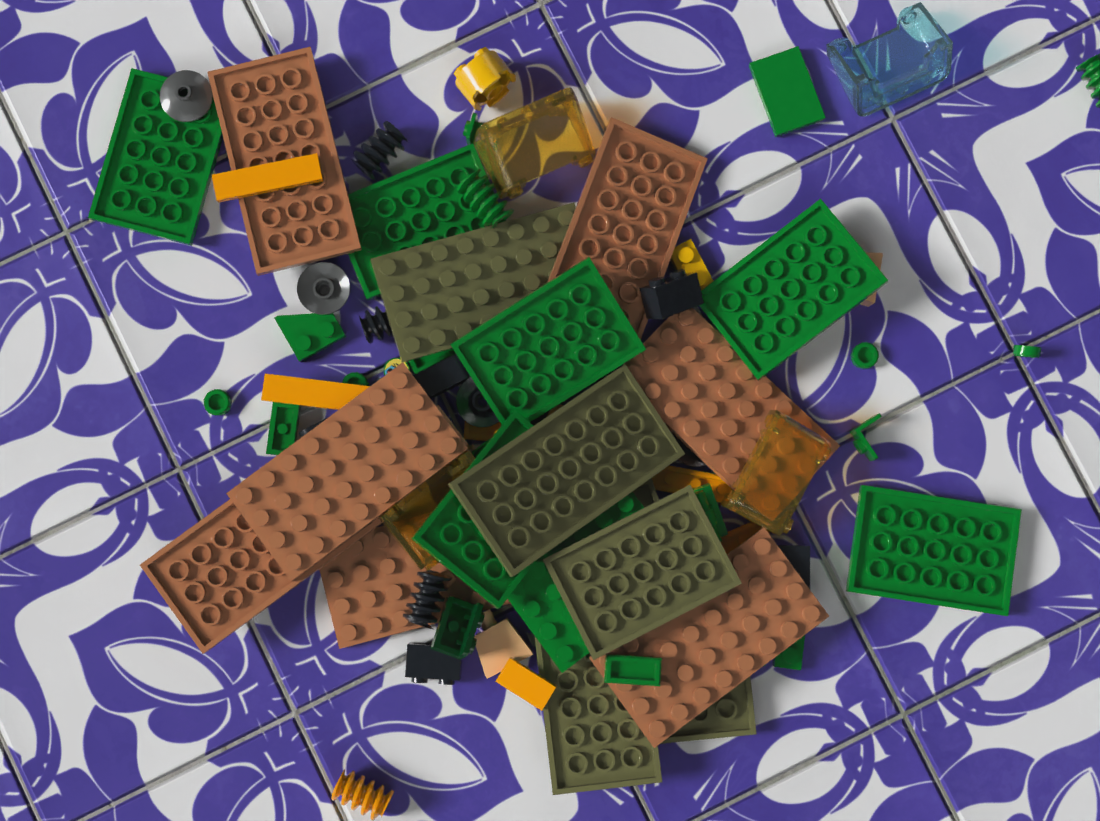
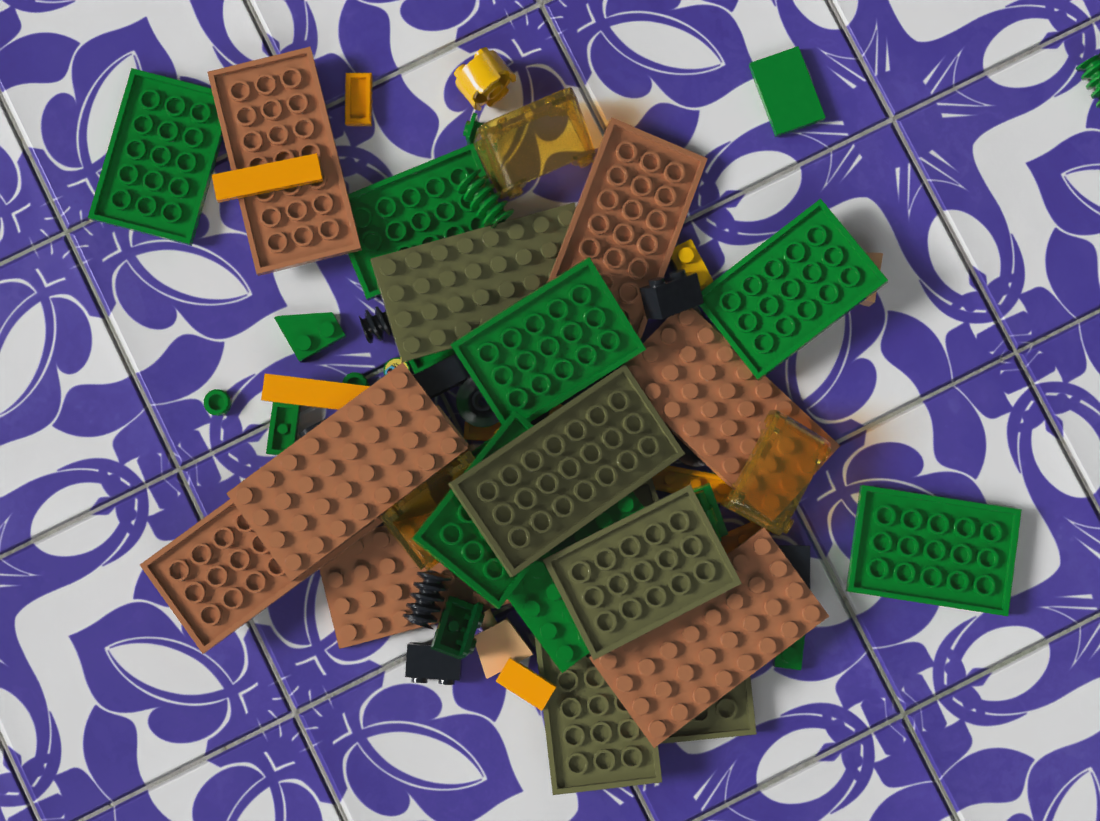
dark grey dish [160,70,213,122] -> none
dark grey dish [297,262,350,315] -> none
light orange piece [331,769,394,820] -> none
black piece [351,121,408,180] -> none
green tile [604,654,662,686] -> none
clear light blue windscreen [826,2,953,117] -> none
green bracket [850,413,882,461] -> none
green tile [851,342,879,369] -> none
green tile [1013,345,1041,358] -> none
none -> light orange tile [345,73,373,126]

